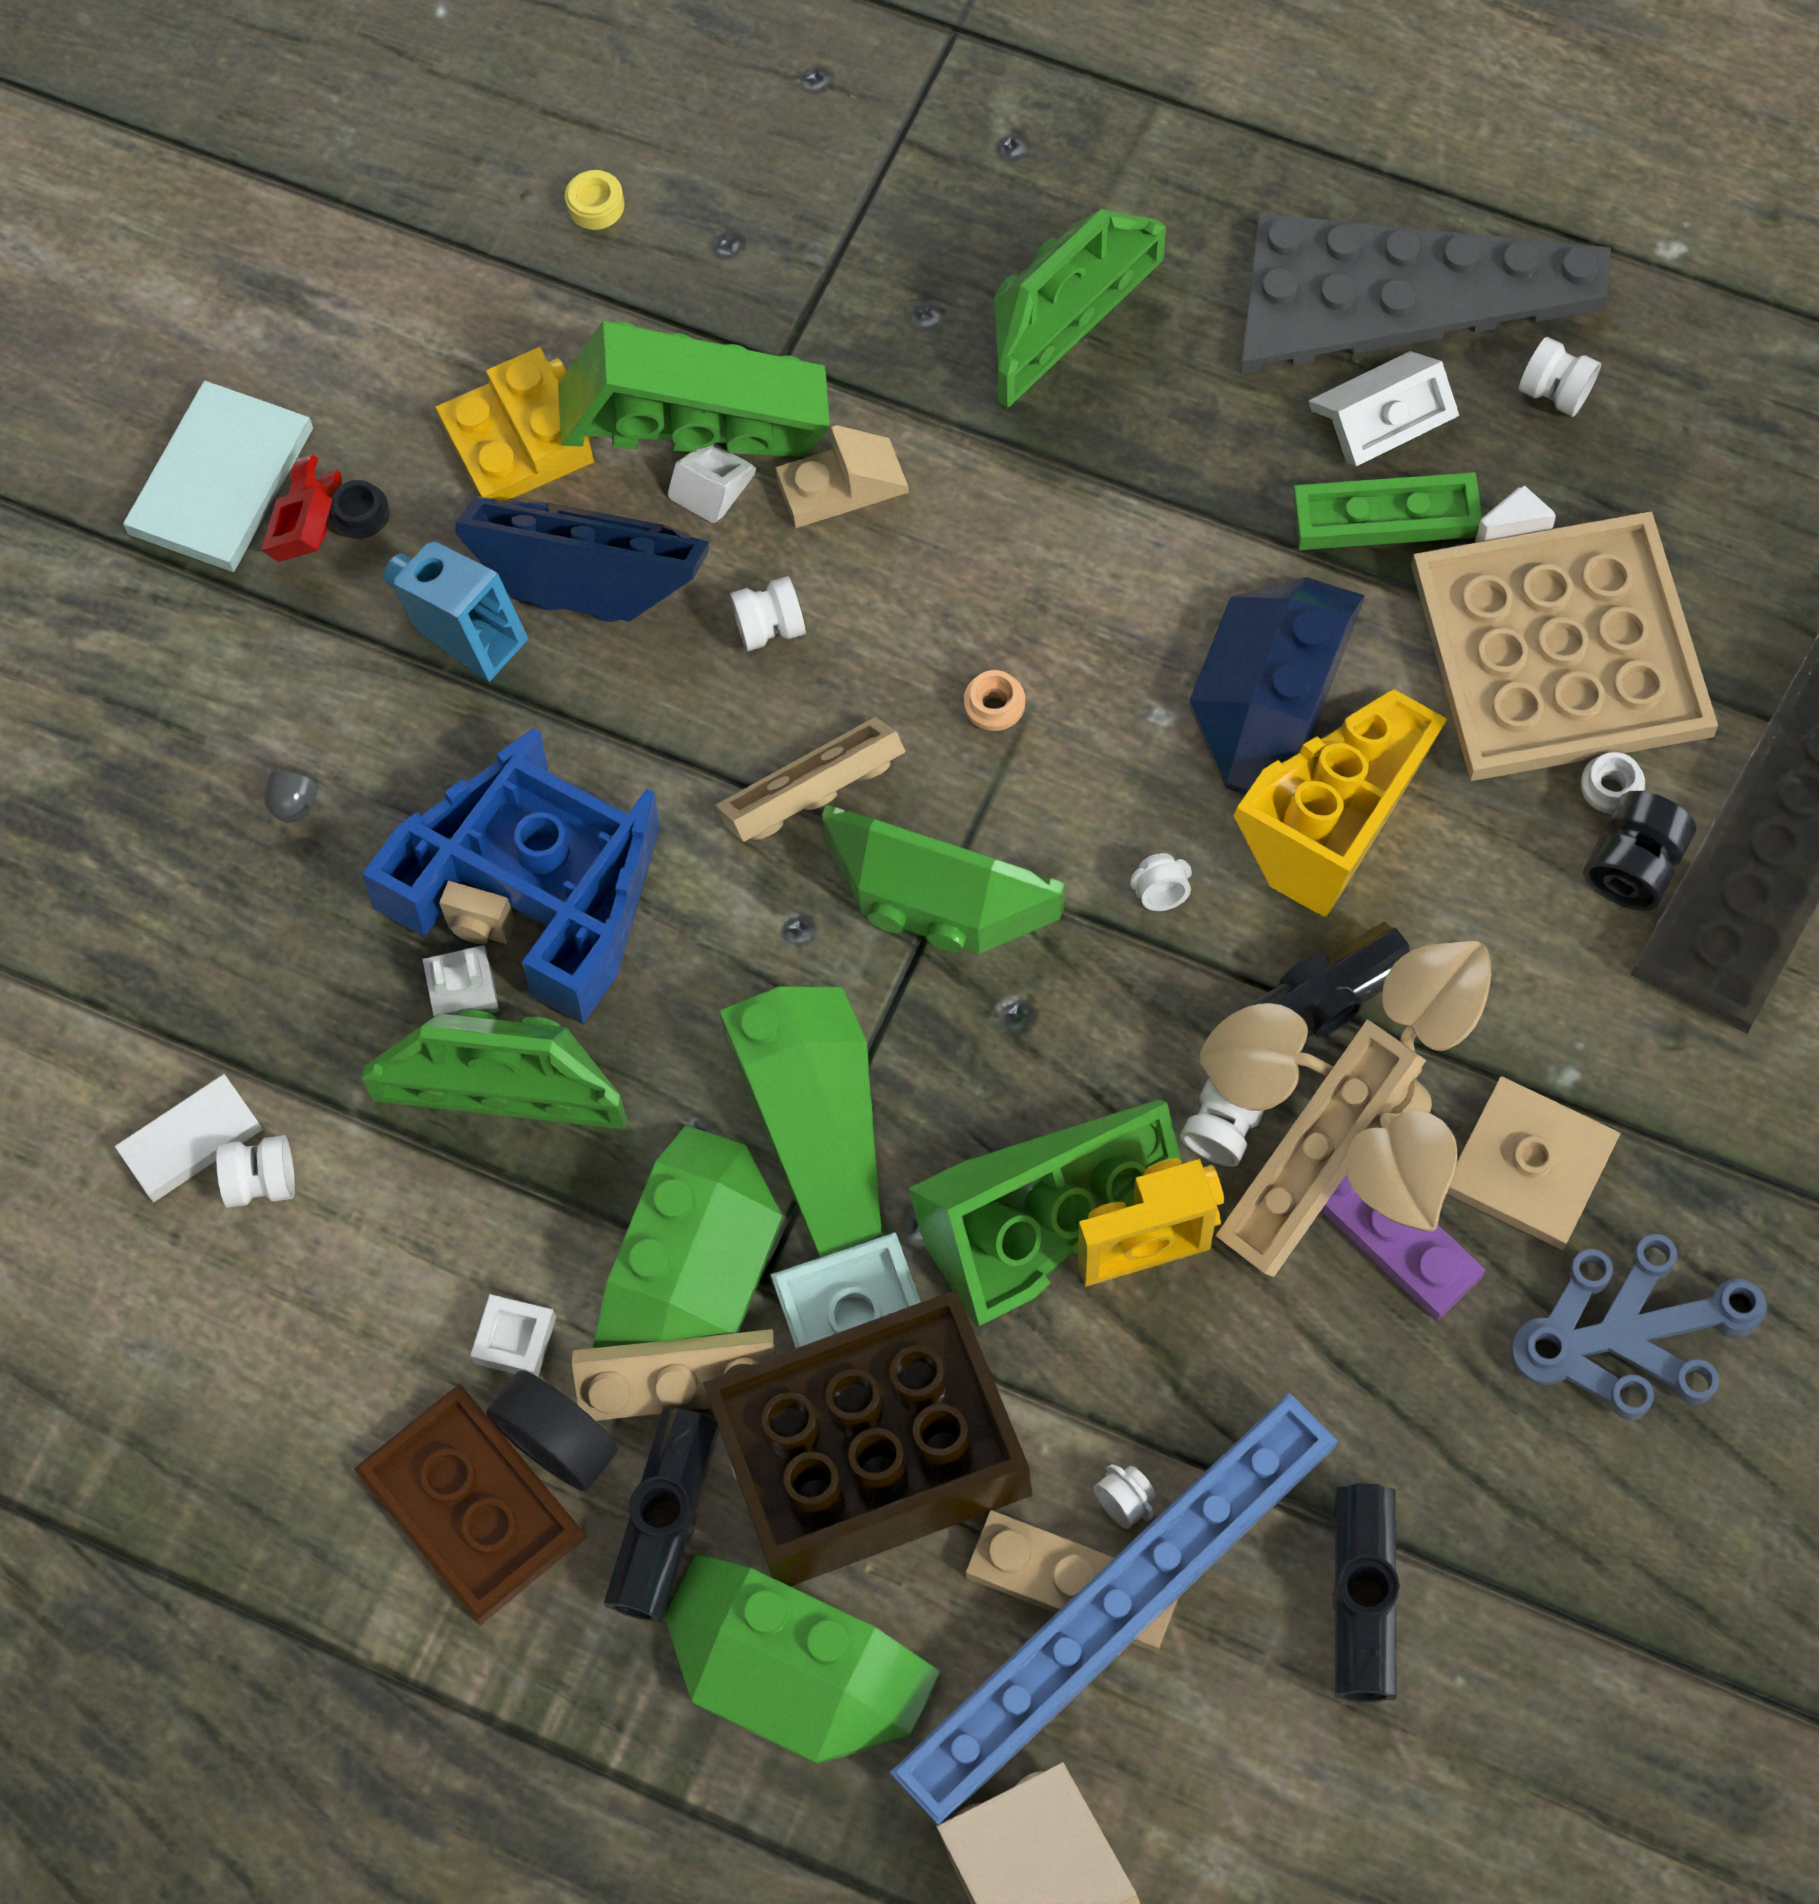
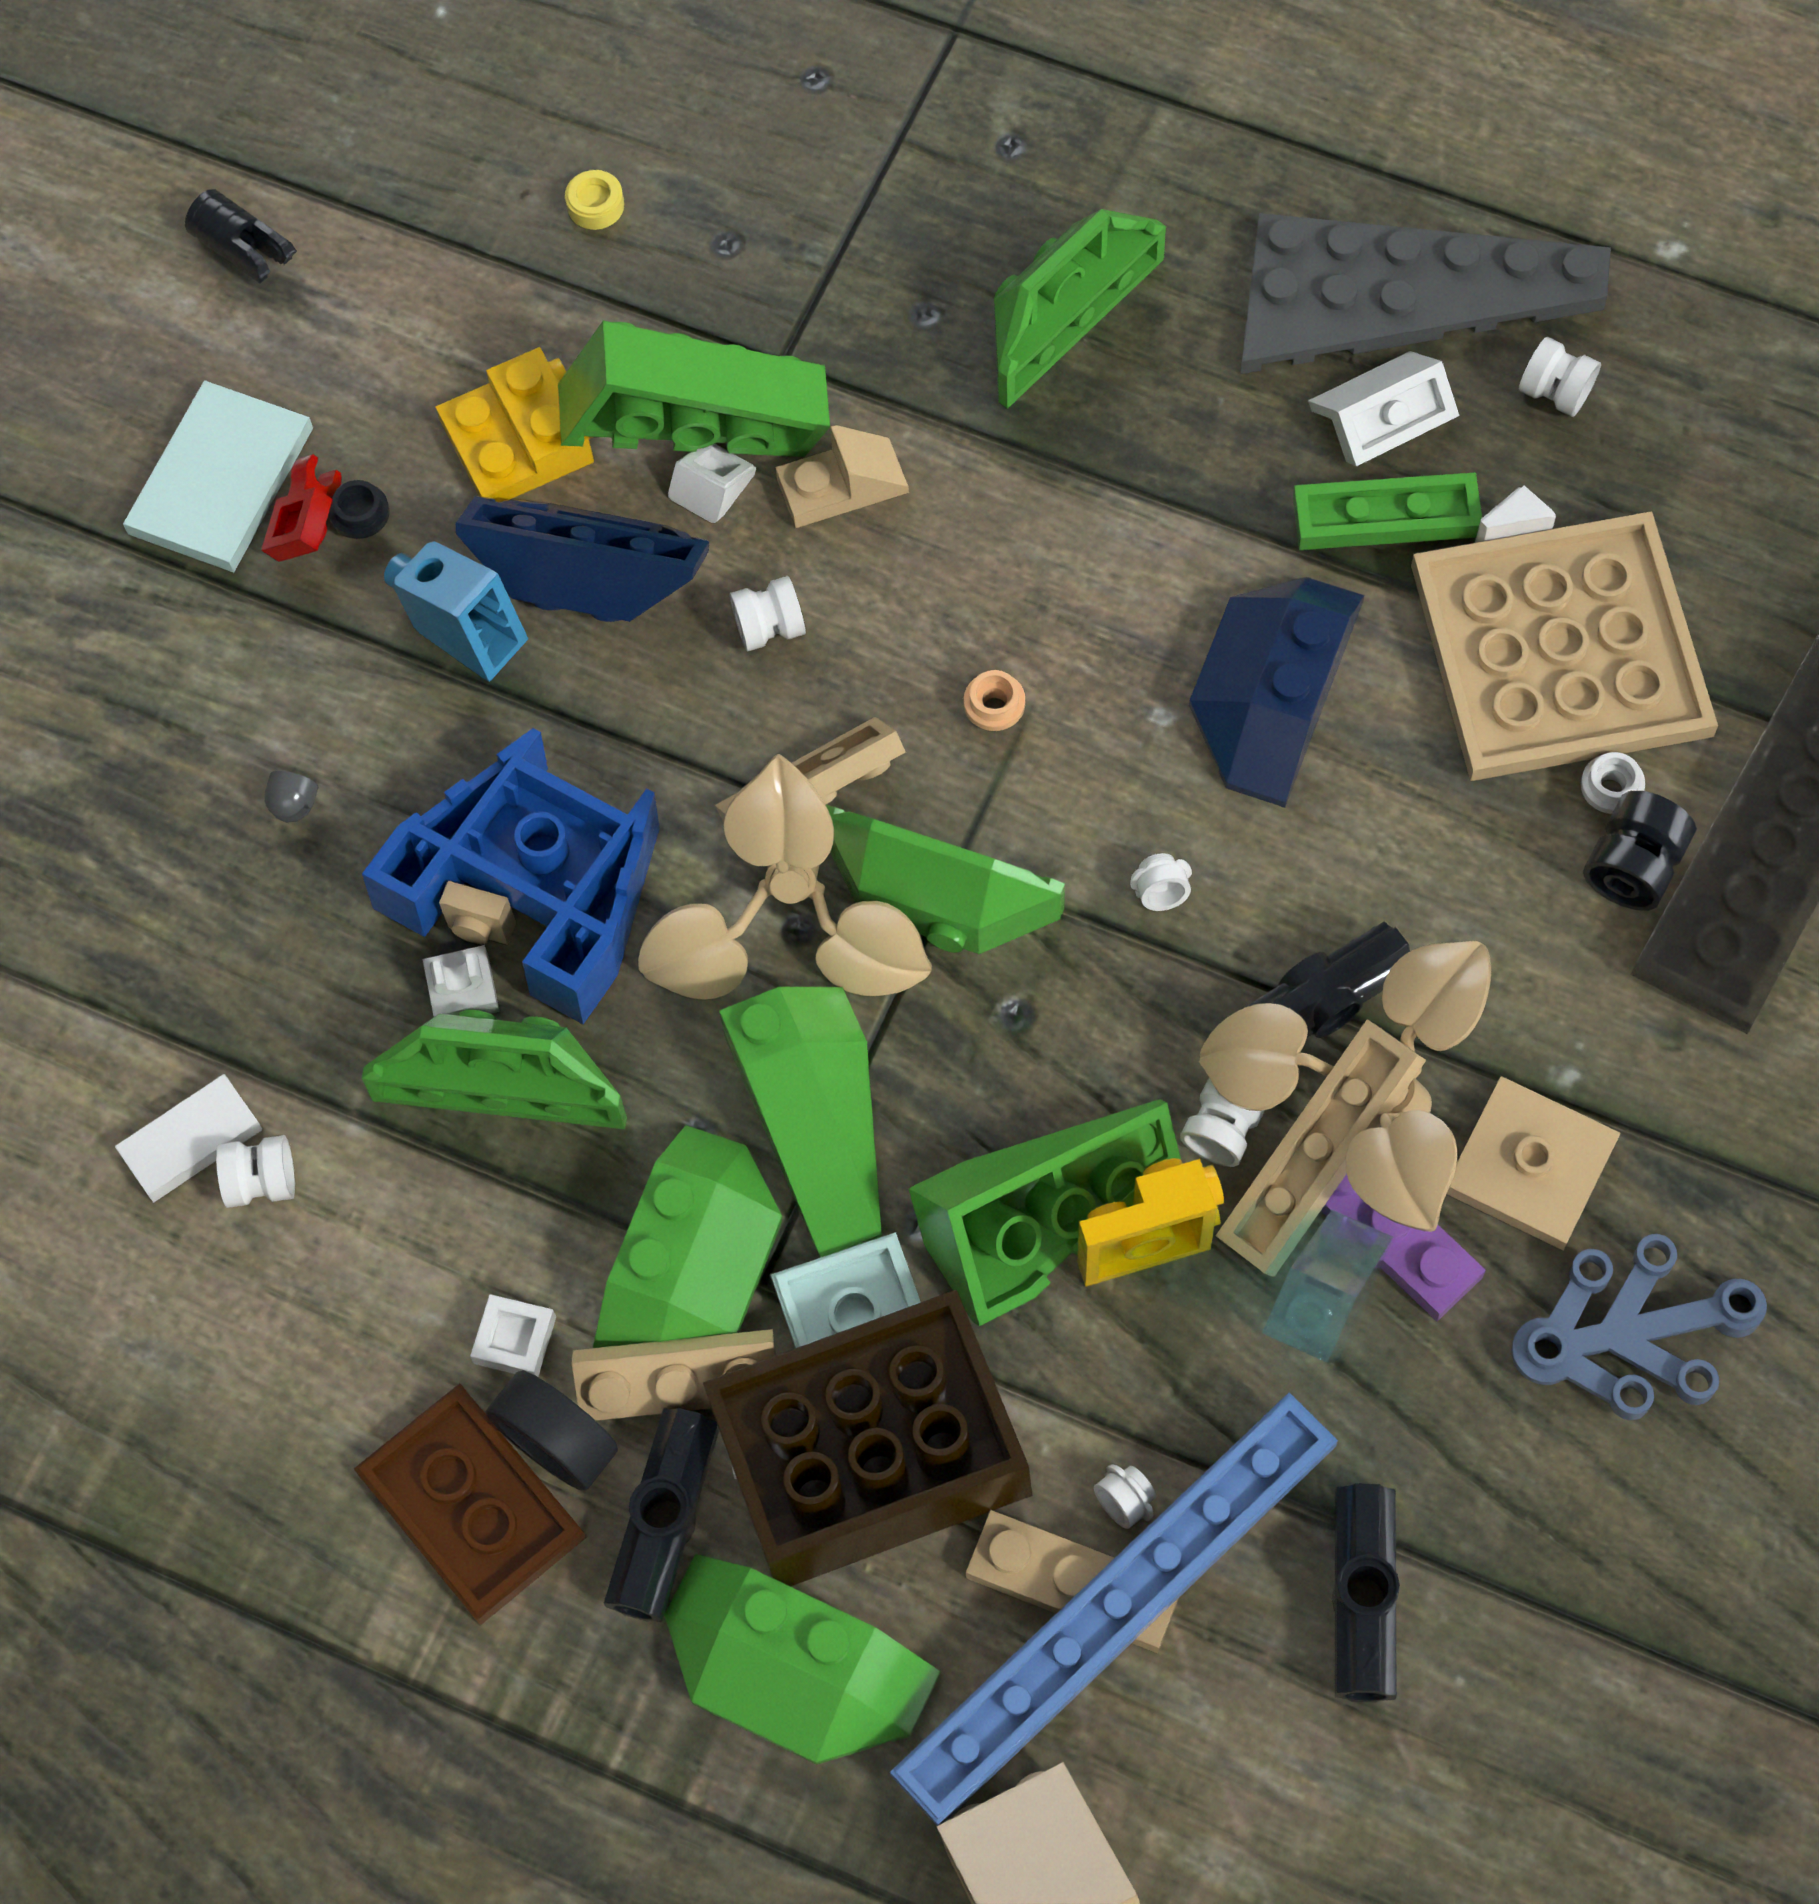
yellow wedge [1233,689,1447,918] -> none
none -> black hinge [185,189,297,283]
none -> tan plant [638,754,932,1000]
none -> clear light blue slope [1262,1210,1394,1363]

